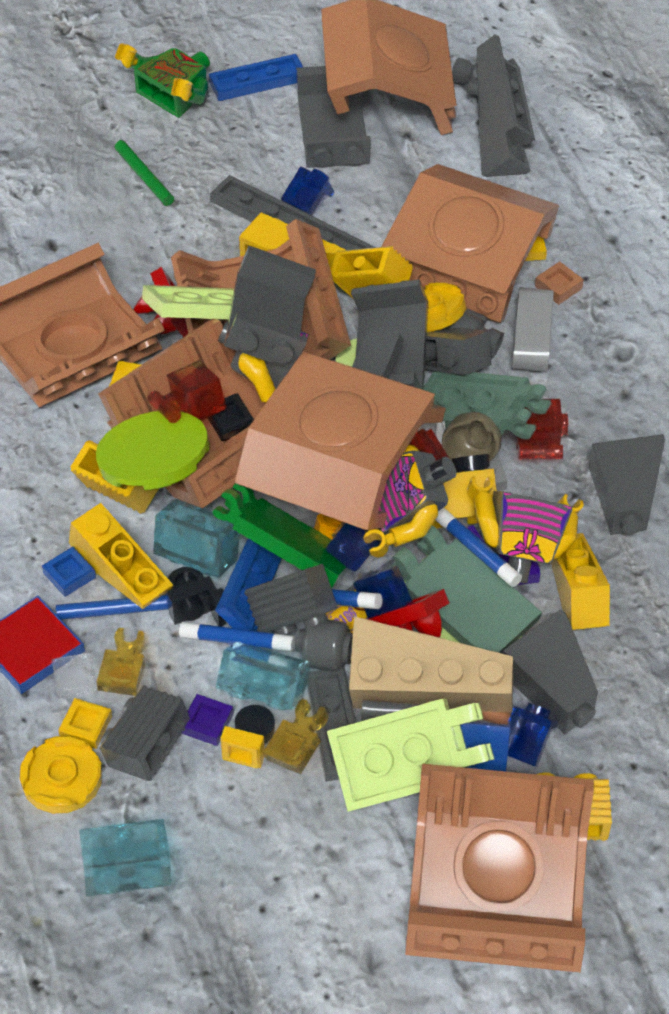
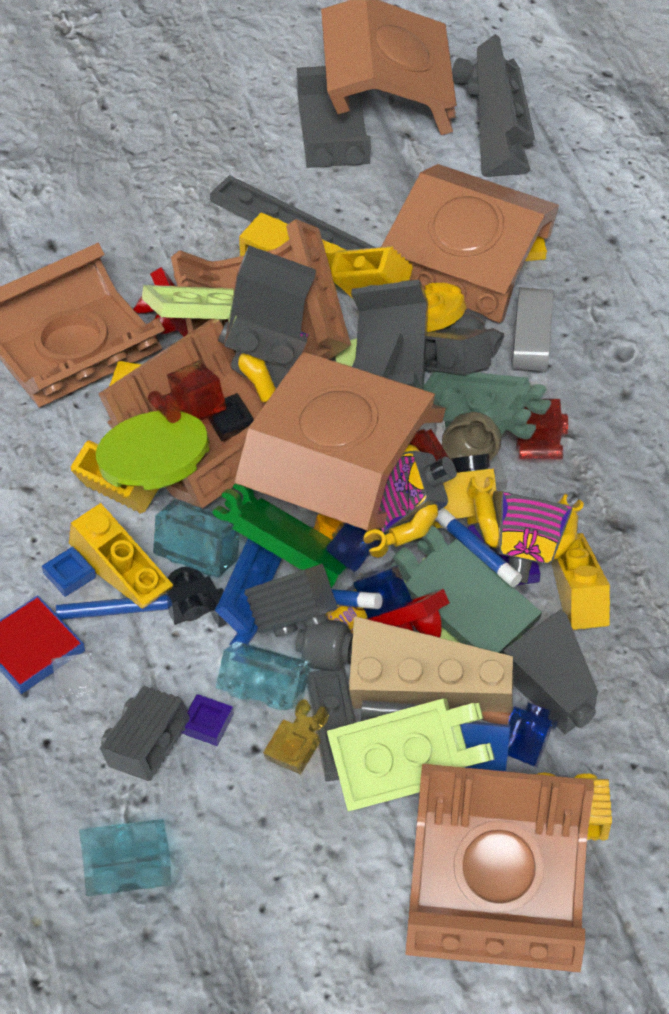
yellow tile [20,736,102,814] -> none
yellow tile [58,698,112,749] -> none
clear yellow plate [96,628,145,696] -> none
green bar [114,140,174,206] -> none
green torso [115,43,210,118] -> none
blue bar [179,622,296,652] -> none
blue tile [209,54,303,101] -> none
yellow tile [221,726,265,769] -> none
black tile [234,705,275,744] -> none
clear blue bracket [281,166,335,215] -> none
nougat tile [535,261,584,305] -> none
dark grey slope [588,434,665,535] -> none

